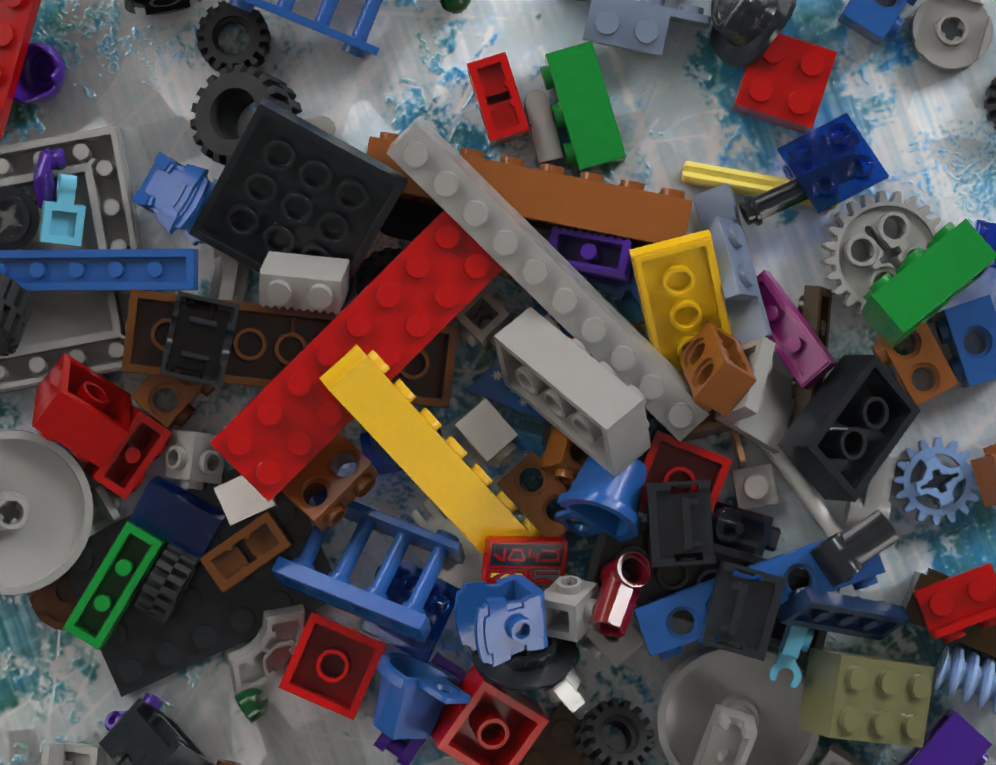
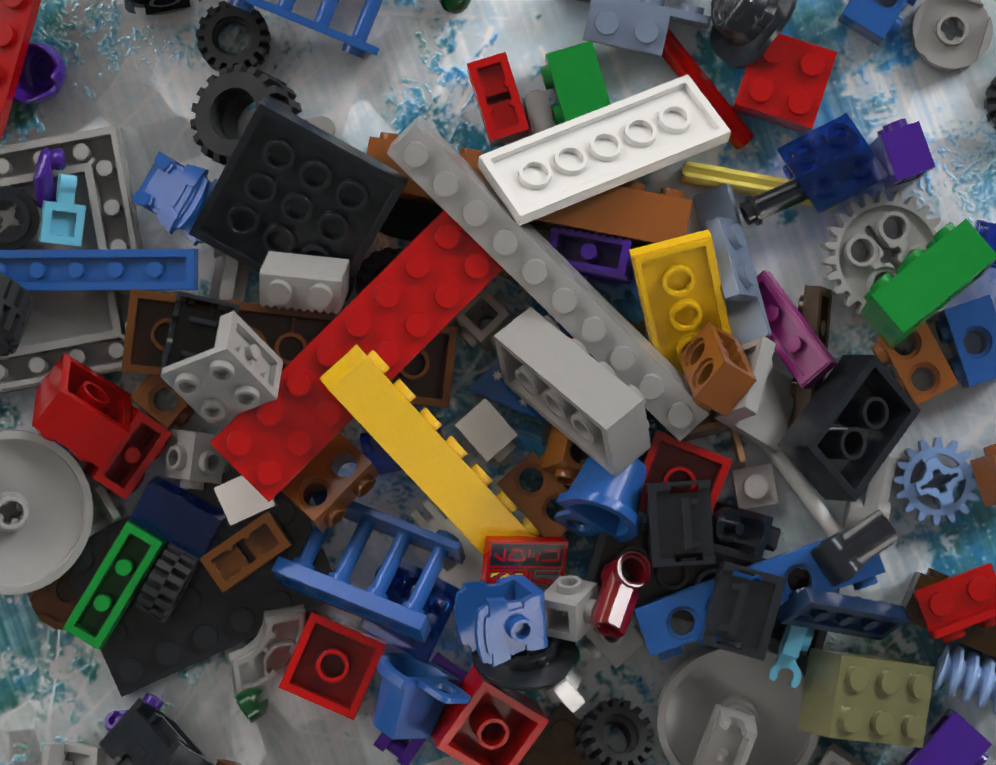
none -> light grey bracket [161,311,283,423]
none -> white plate [477,74,731,226]
none -> red axle [662,28,754,150]
none -> dark purple brick [869,118,936,190]

